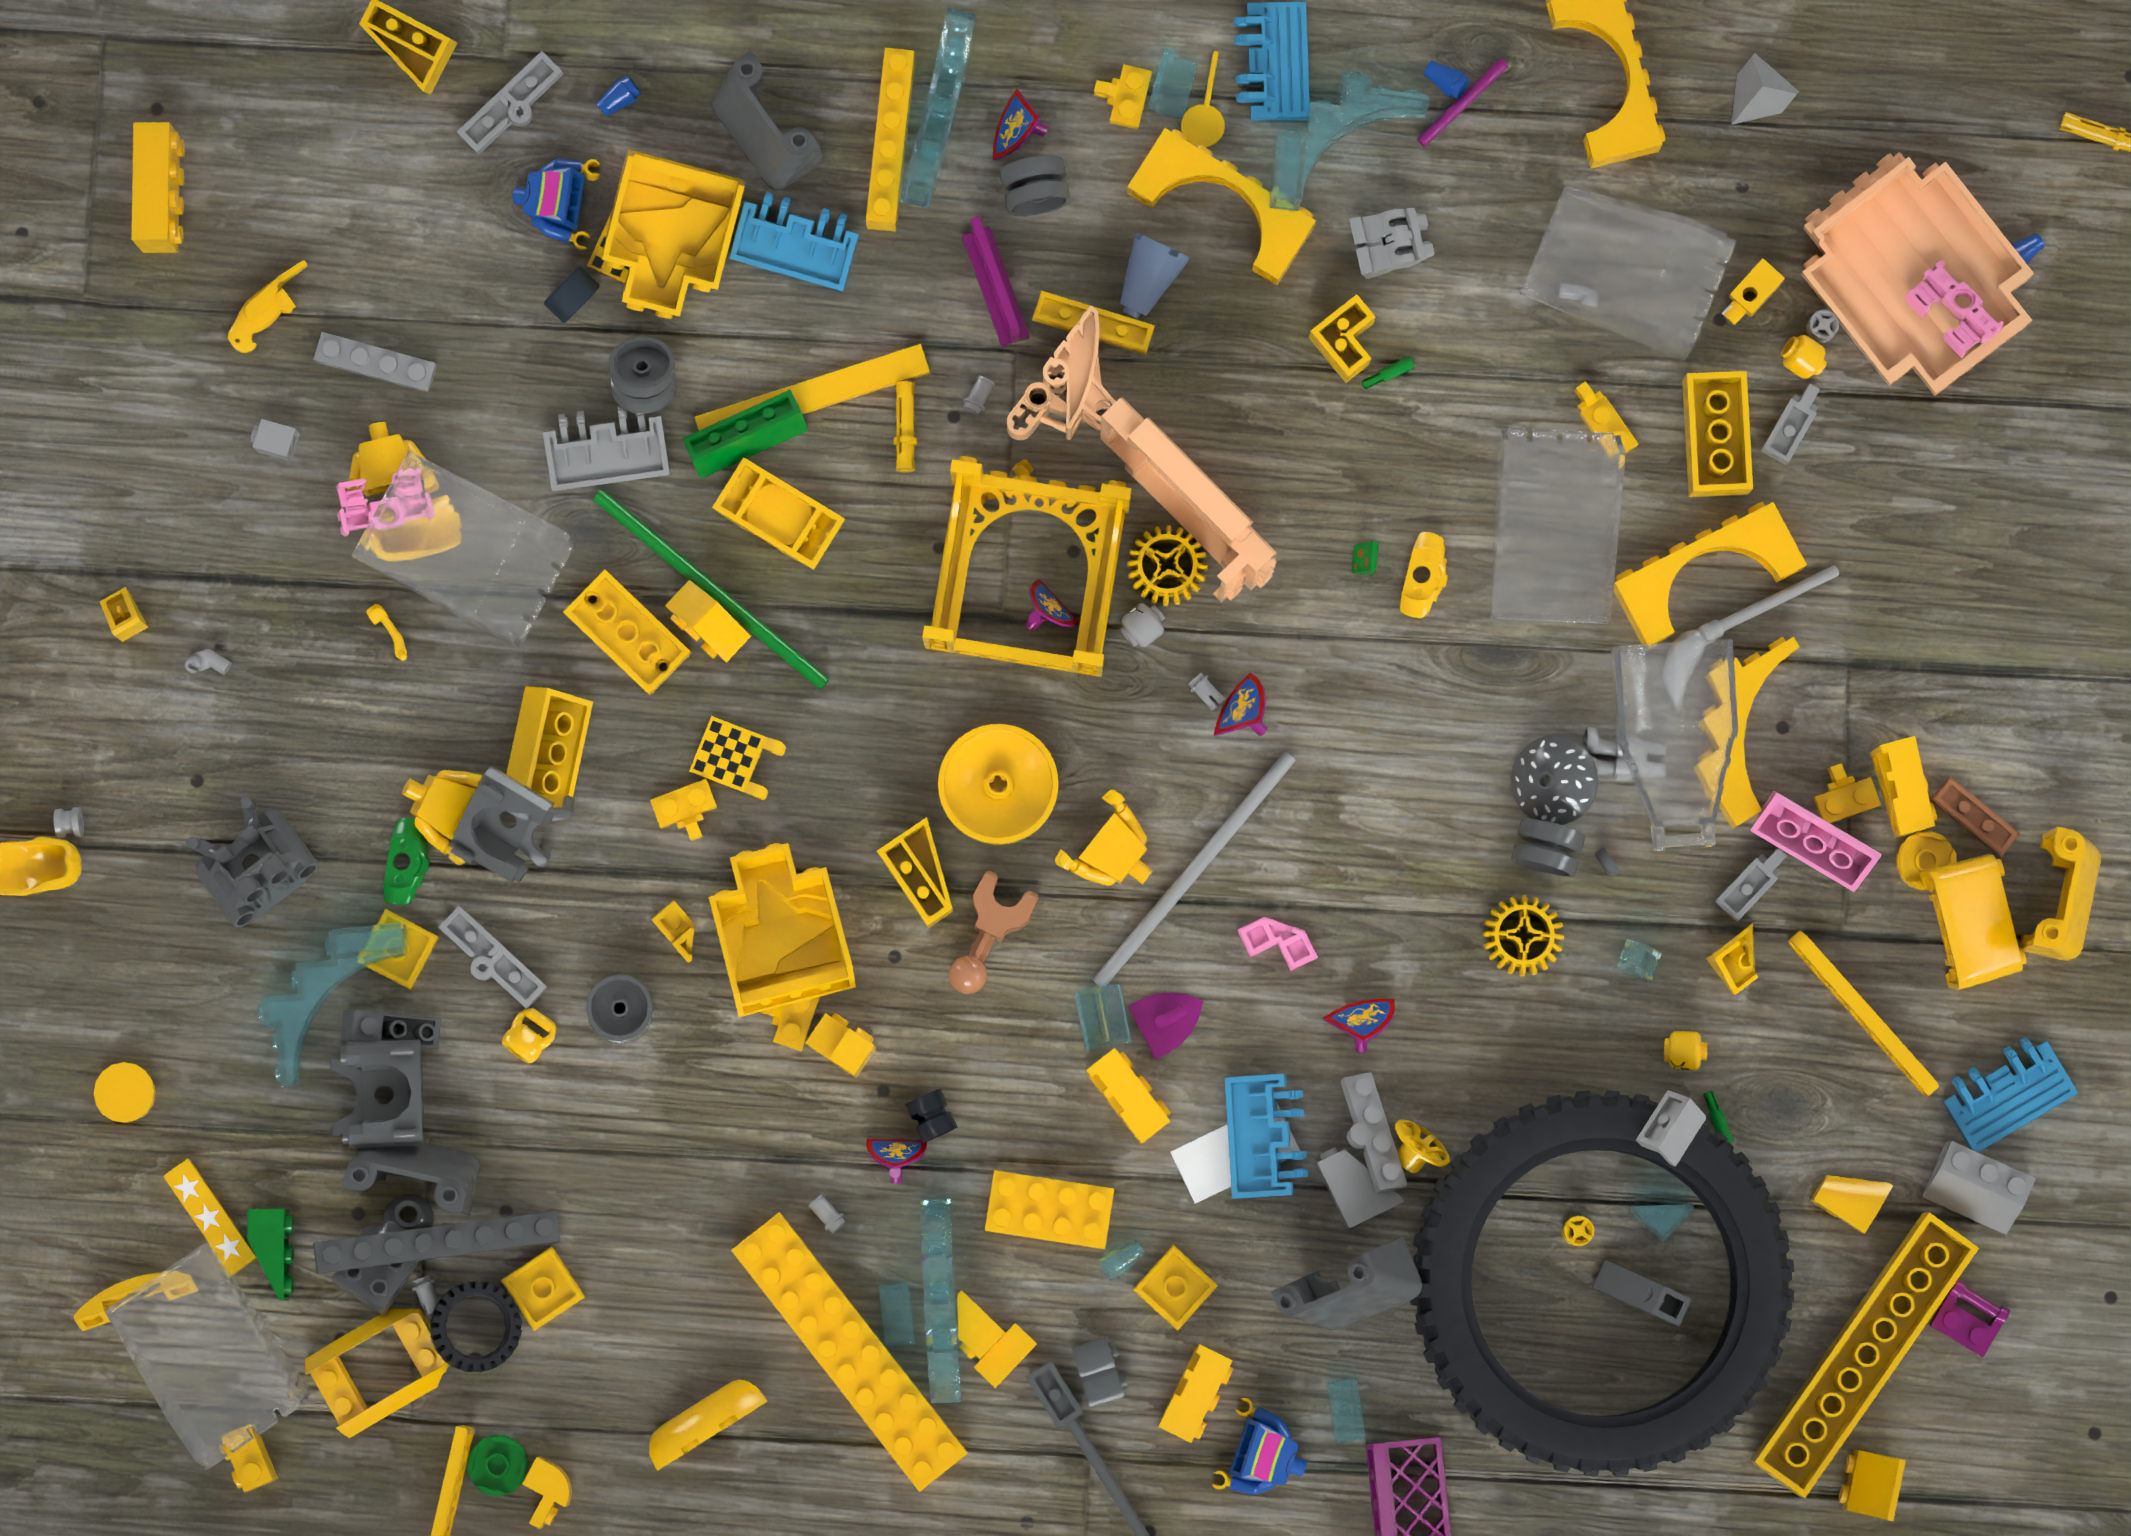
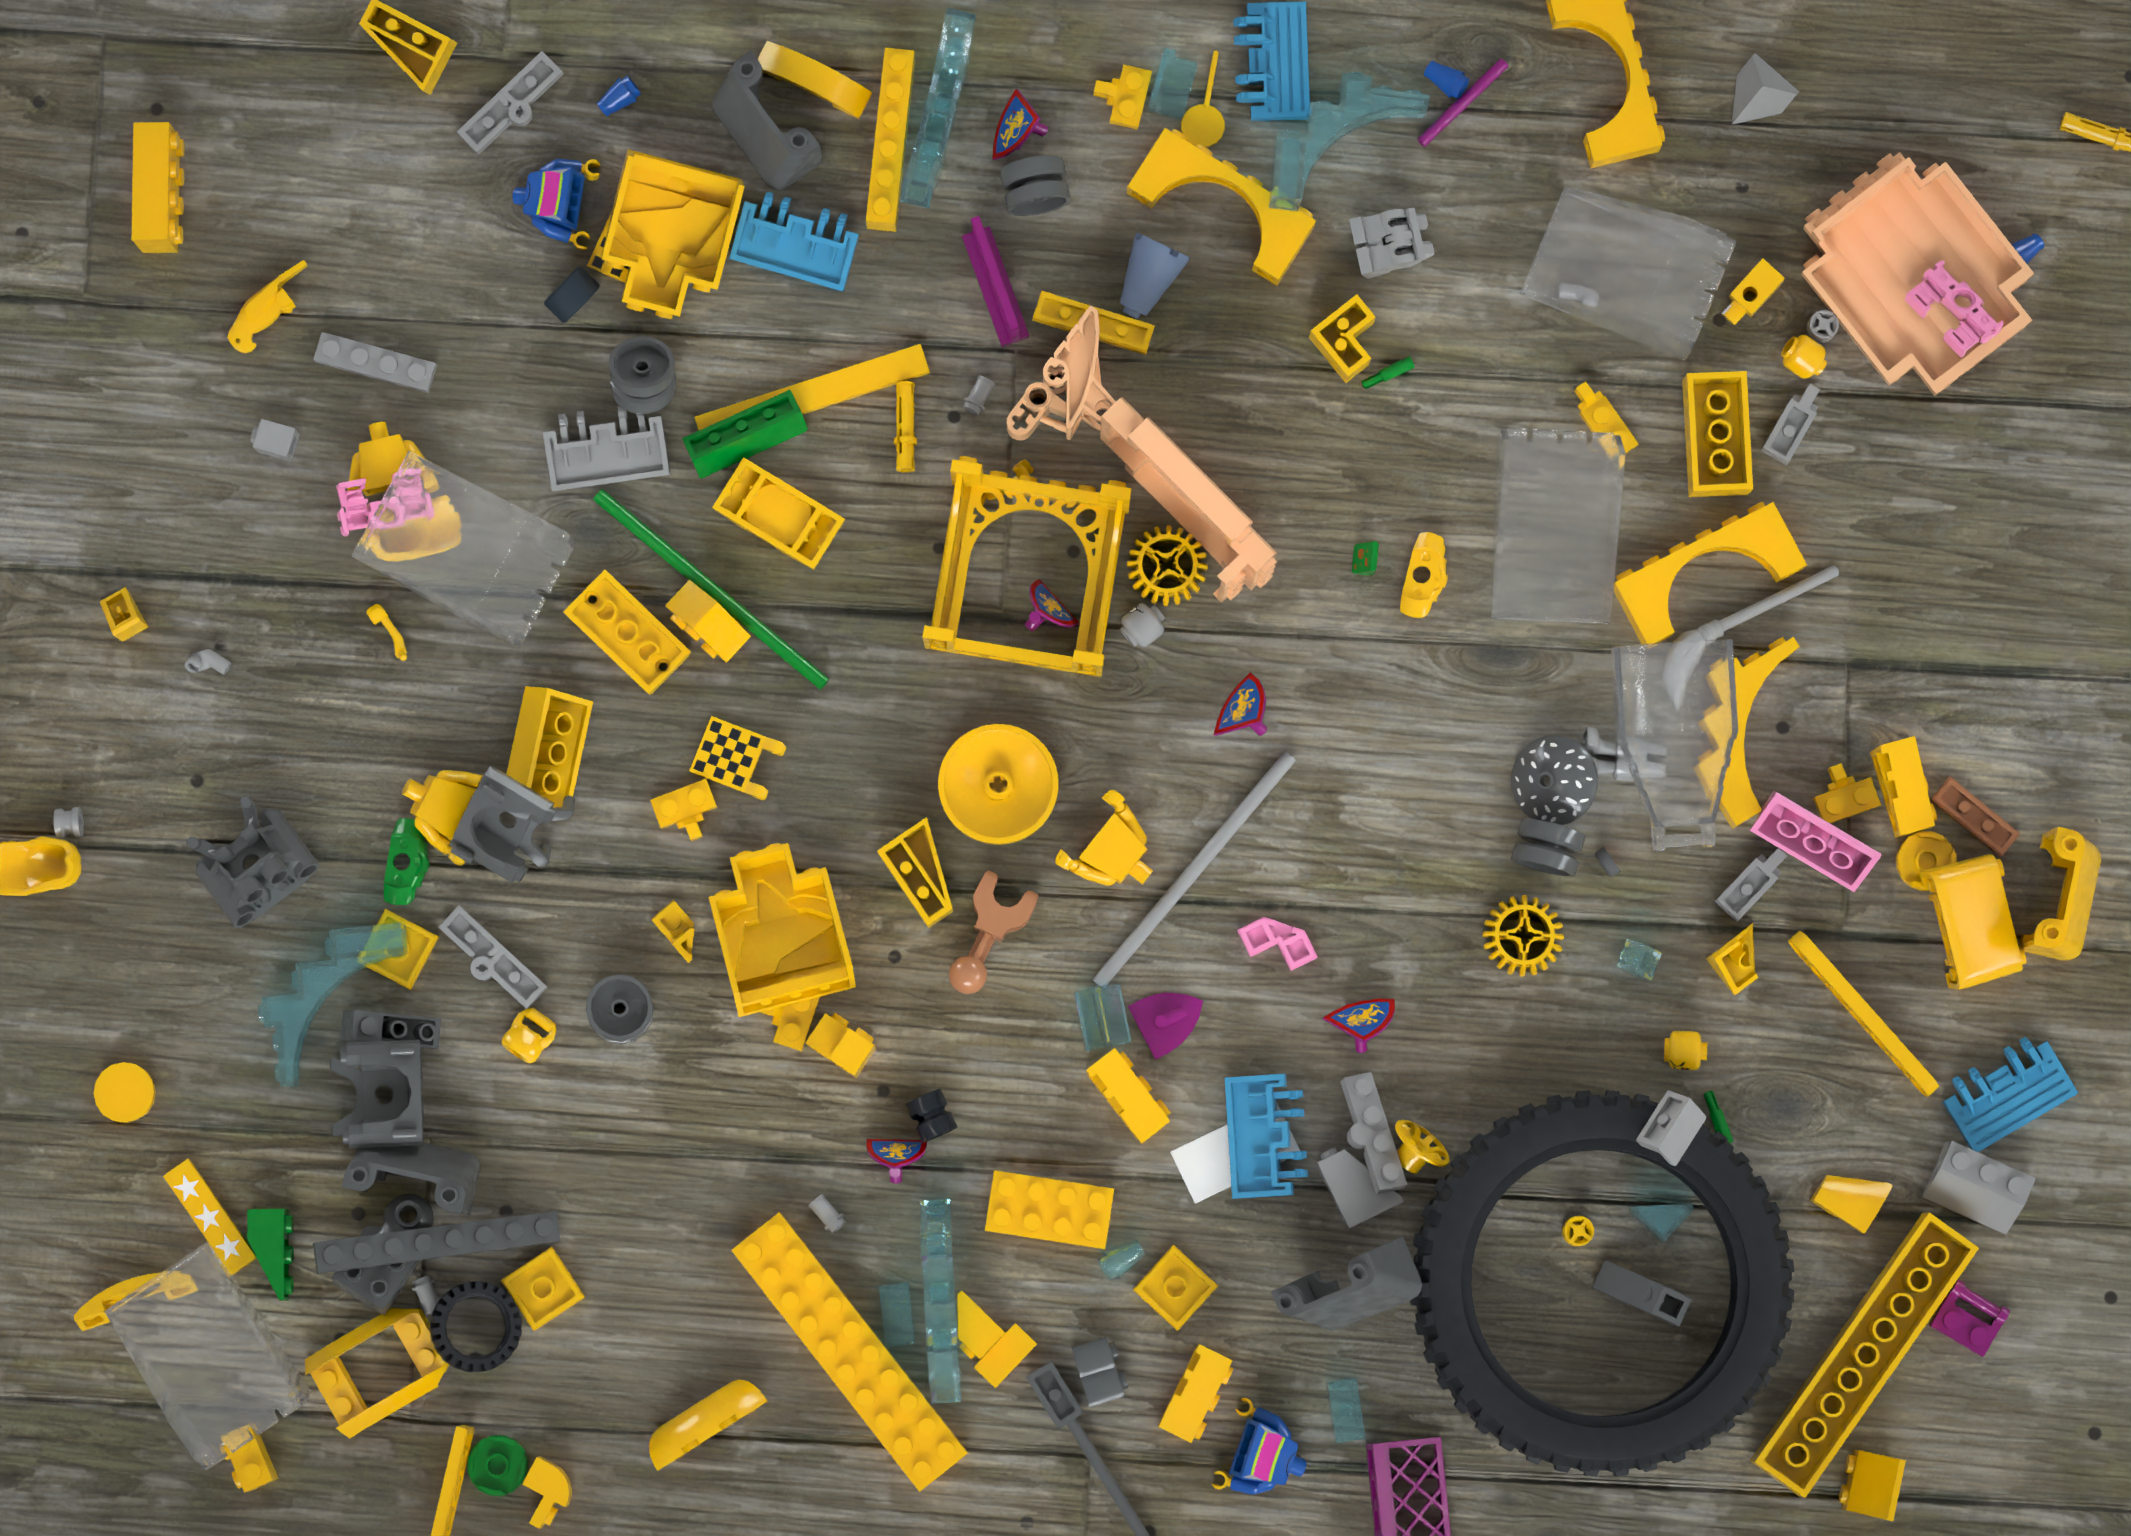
light grey pin [1188,672,1225,711] -> none
none -> yellow slope [758,41,872,119]

